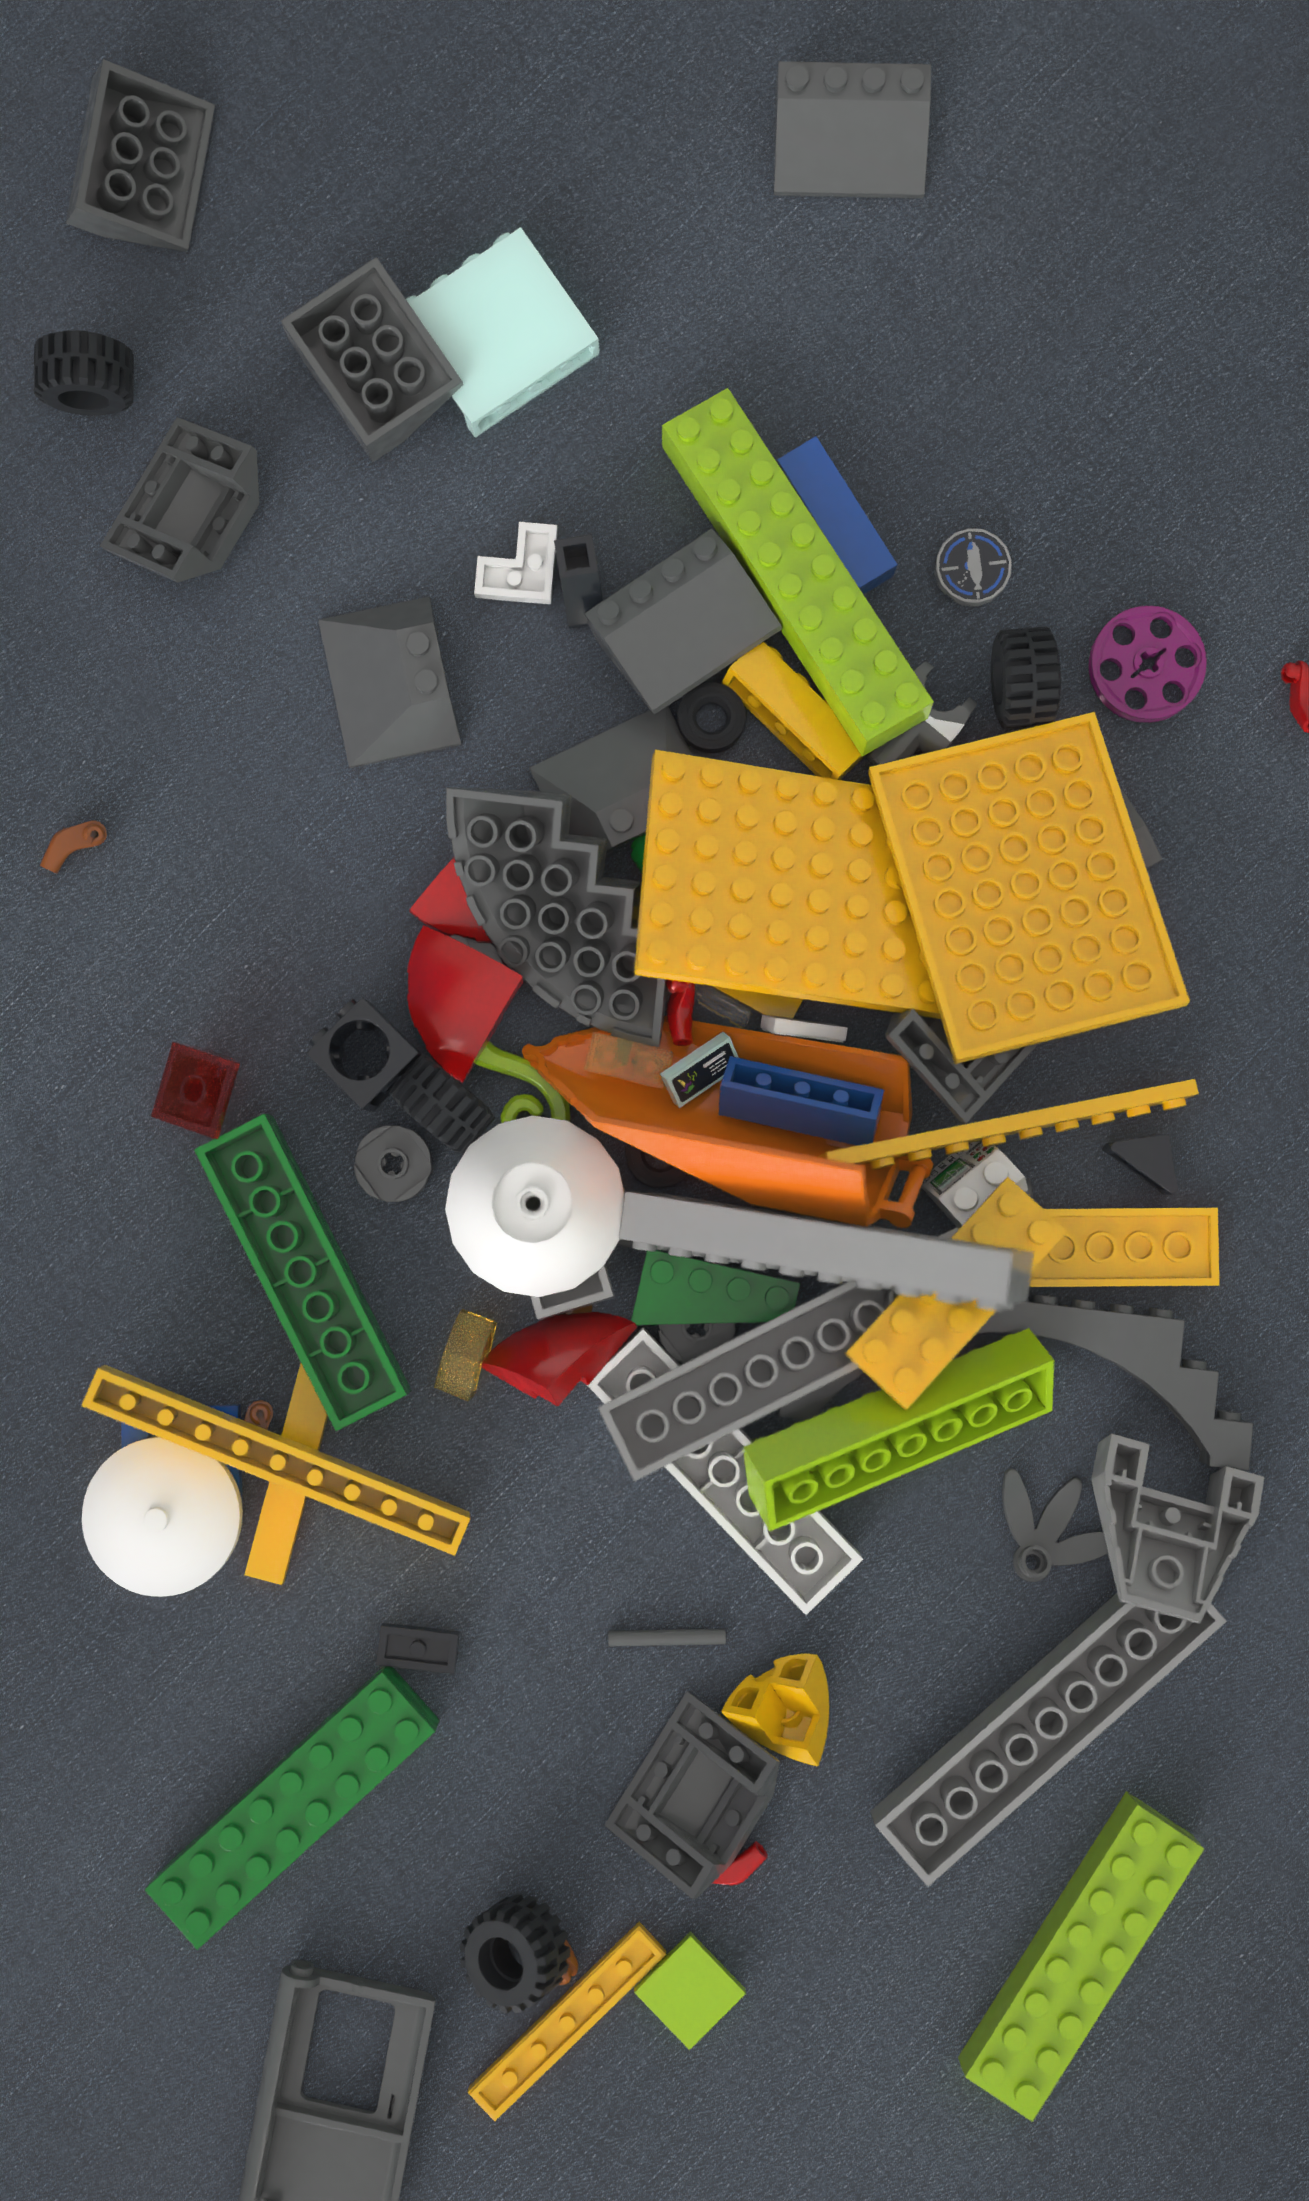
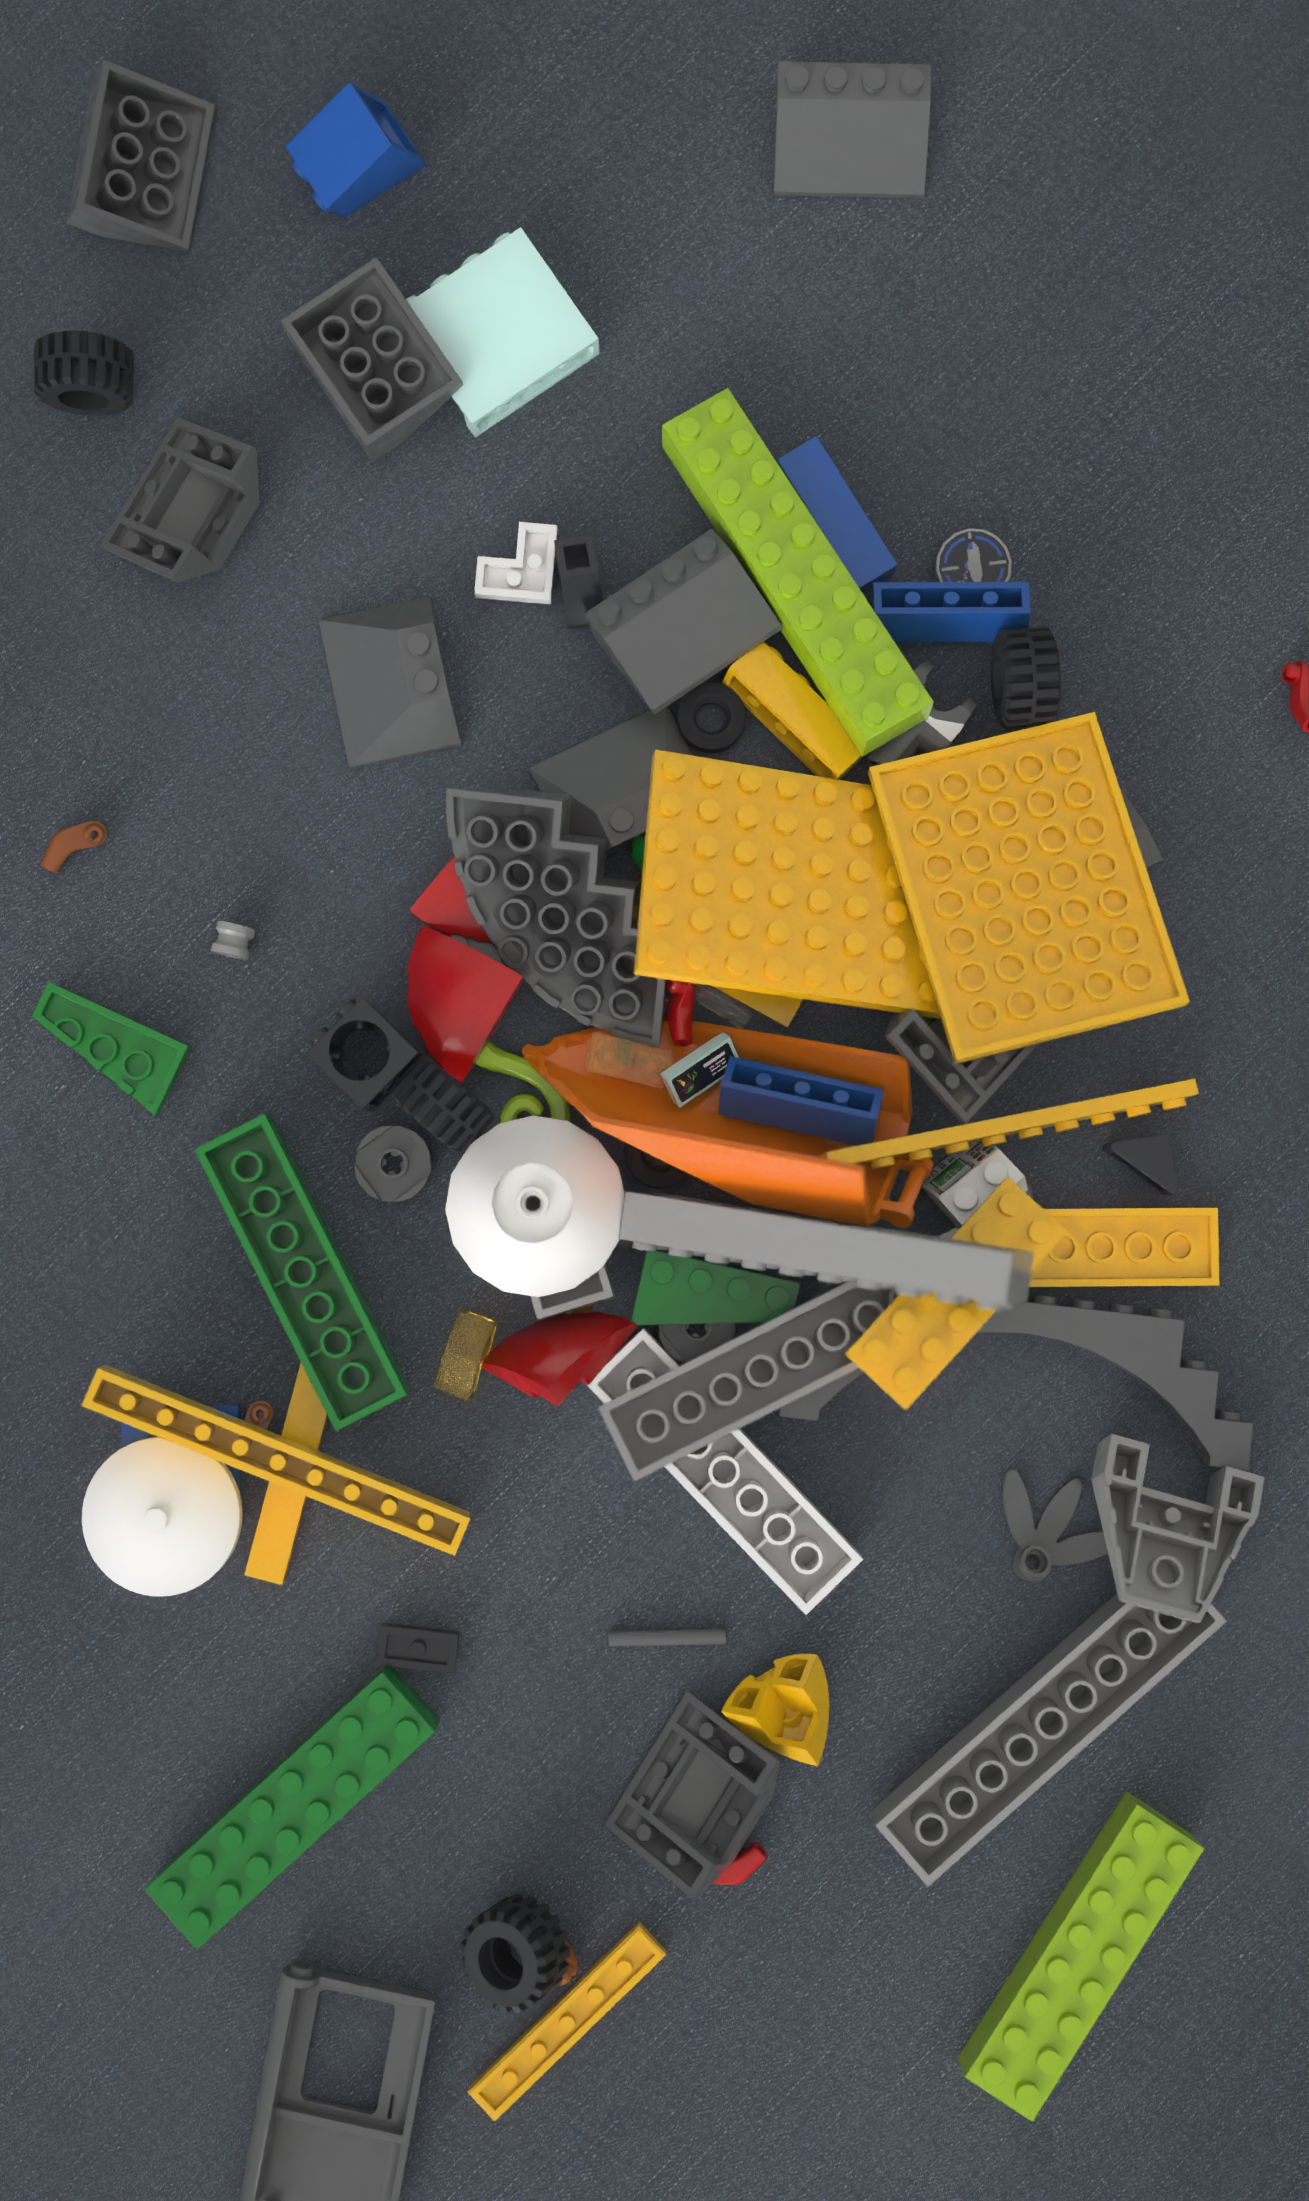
clear red slope [151,1042,240,1139] -> none
lime tile [634,1931,746,2050] -> none
lime brick [743,1328,1054,1531] -> none
white tile [760,1015,848,1043] -> none
magenta wedge [1088,606,1207,723] -> none
none -> green wing [32,982,191,1117]
none -> light grey wheel [210,921,256,960]
none -> blue slope [285,82,426,217]
none -> blue brick [871,582,1031,642]

